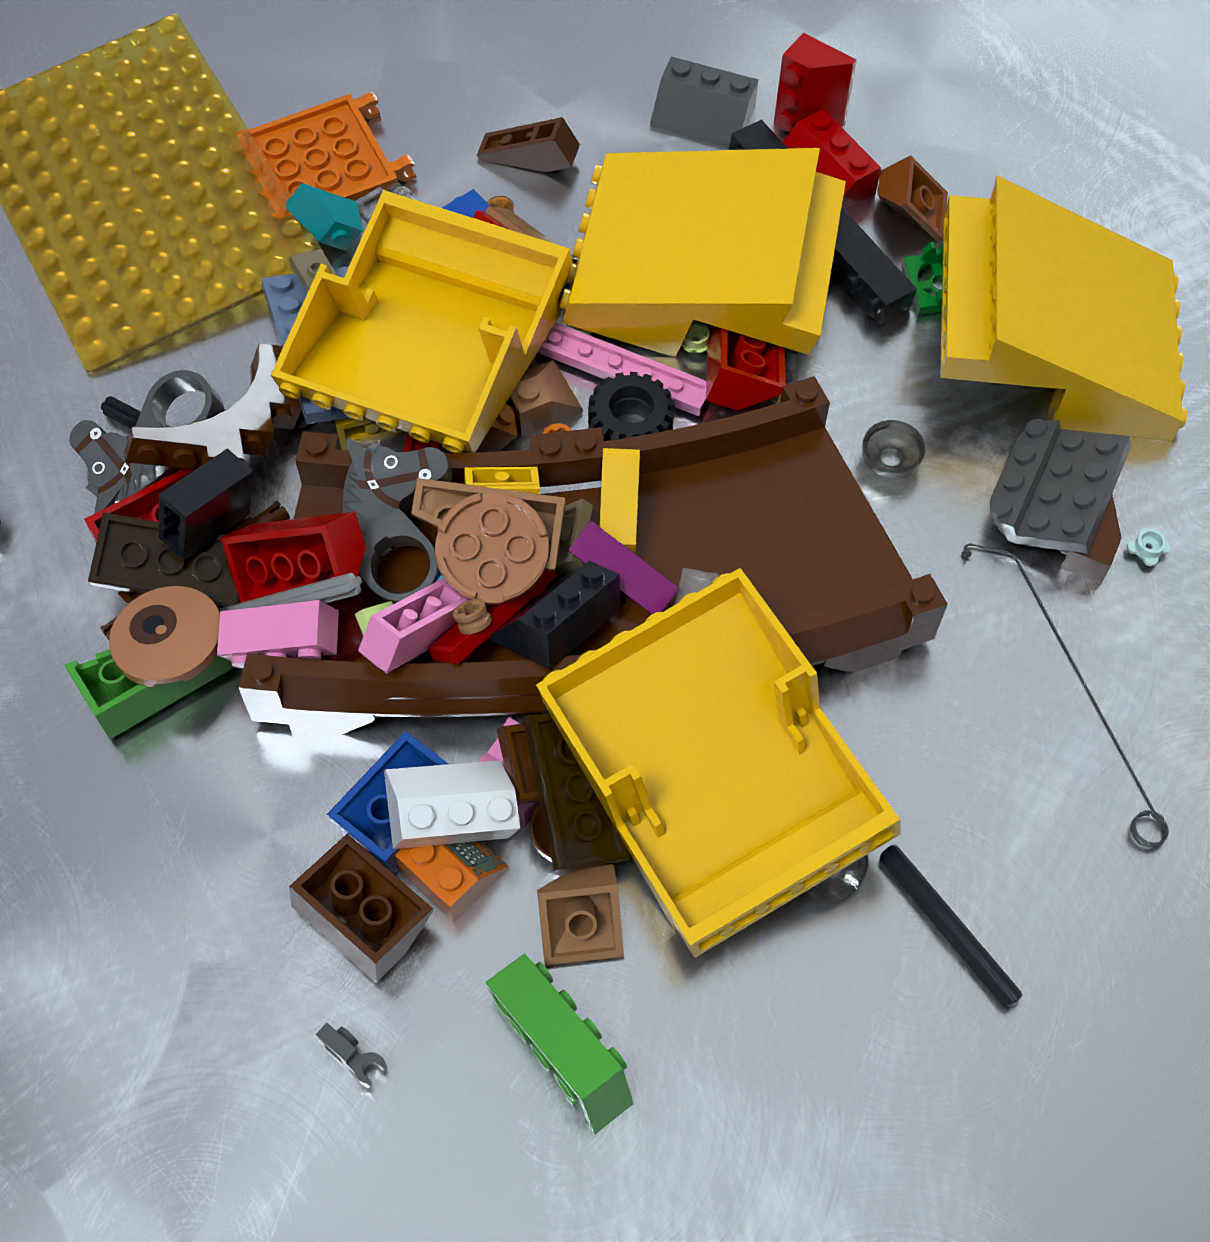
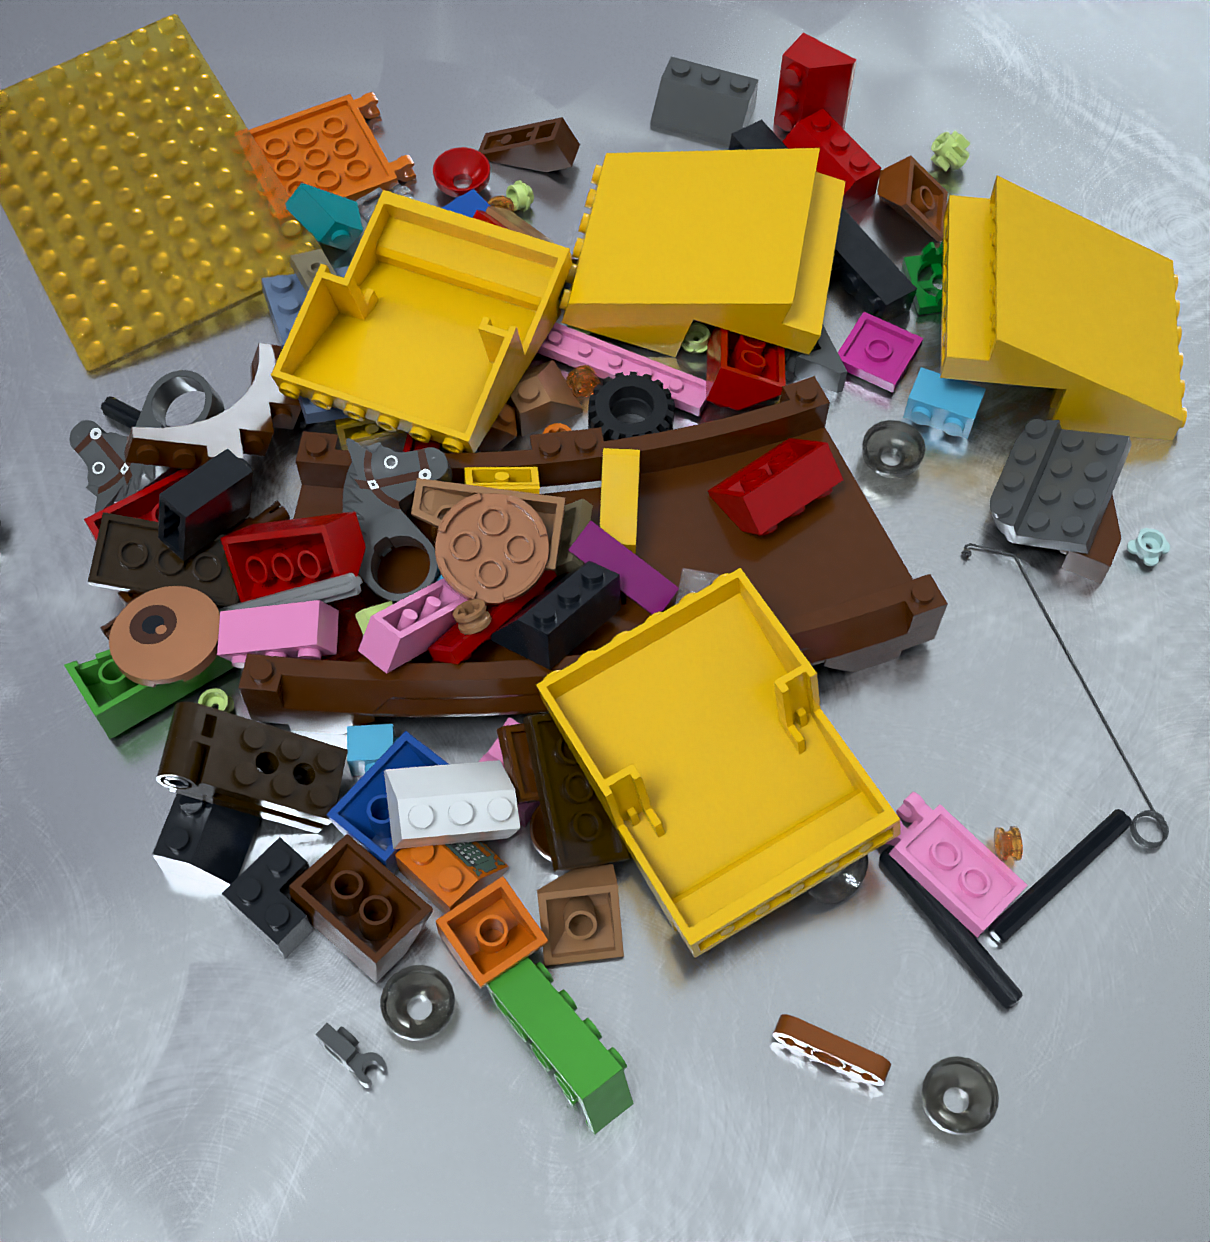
none -> black slope [152,793,263,887]
none -> dark brown hinge [156,702,348,833]
none -> yellowish green plate [198,688,234,713]
none -> black brick [221,837,313,959]
none -> medium azure brick [347,724,399,776]
none -> clear smoke piece [380,965,455,1041]
none -> red piece [433,147,490,197]
none -> orange slope [435,876,549,989]
none -> yellowish green plate [506,180,534,212]
none -> clear orange bush [566,365,600,398]
none -> red slope [708,438,843,536]
none -> dark orange beam [772,1014,891,1086]
none -> dark grey slope [793,324,847,393]
none -> dark pink plate [838,312,923,393]
none -> bright pink tile [885,791,1028,938]
none -> medium azure brick [903,367,986,439]
none -> clear smoke piece [921,1056,999,1136]
none -> yellowish green gear [930,131,970,172]
none -> black axle [988,809,1132,943]
none -> clear orange bush [994,826,1023,862]

